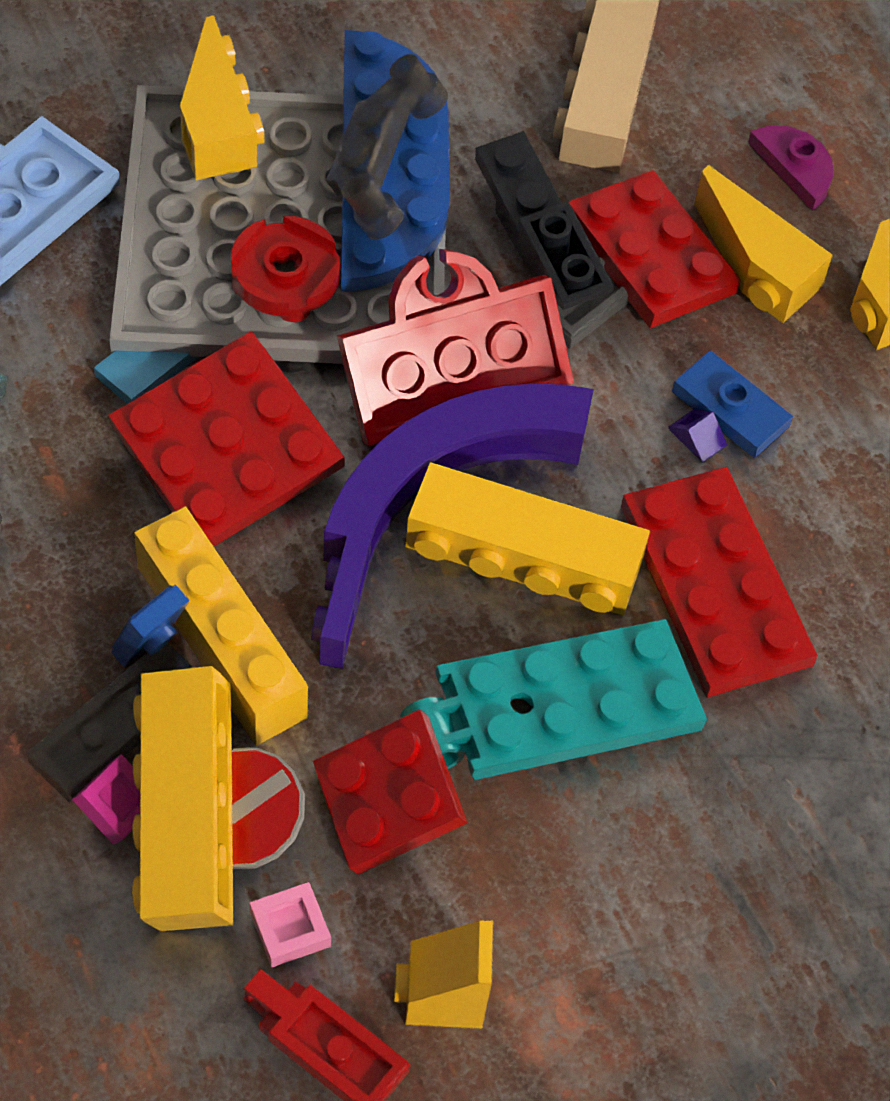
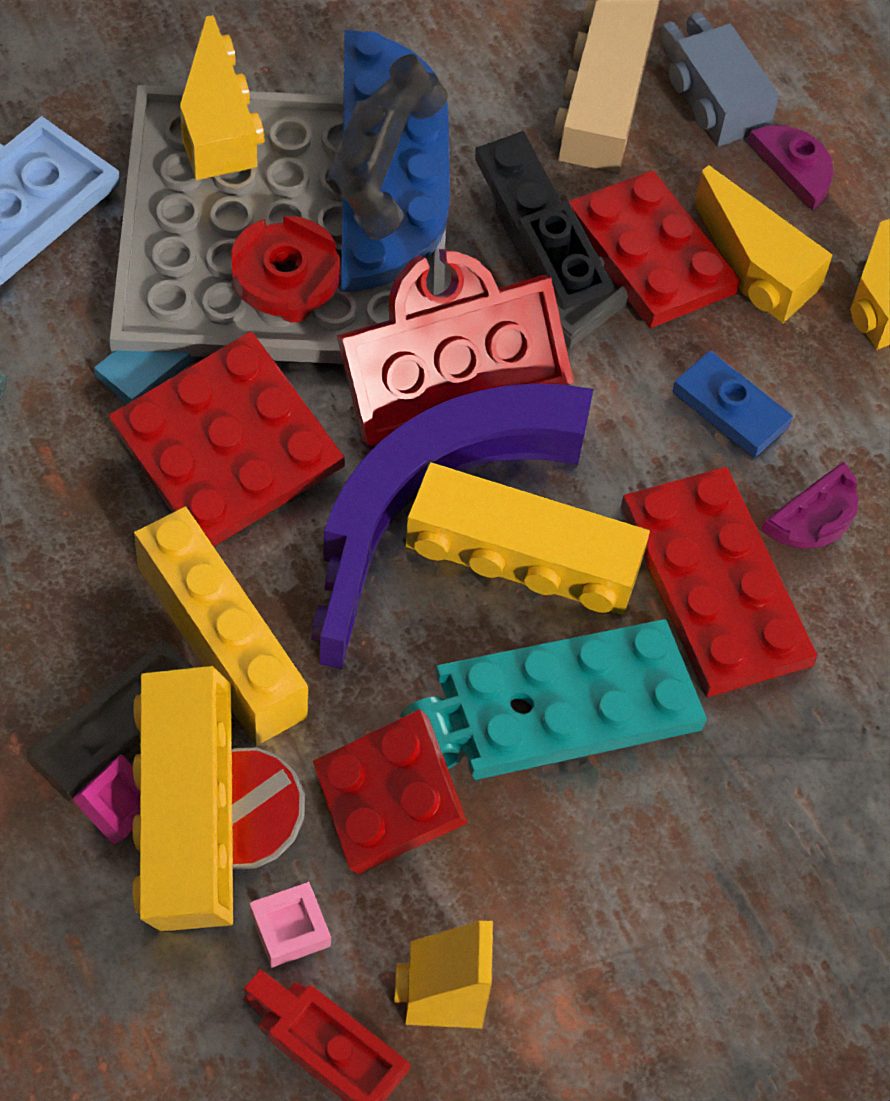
blue plate [111,584,190,668] -> none
dark purple piece [668,409,727,463] -> none
none -> sand blue hinge [658,12,780,147]
none -> magenta plate [761,461,859,549]

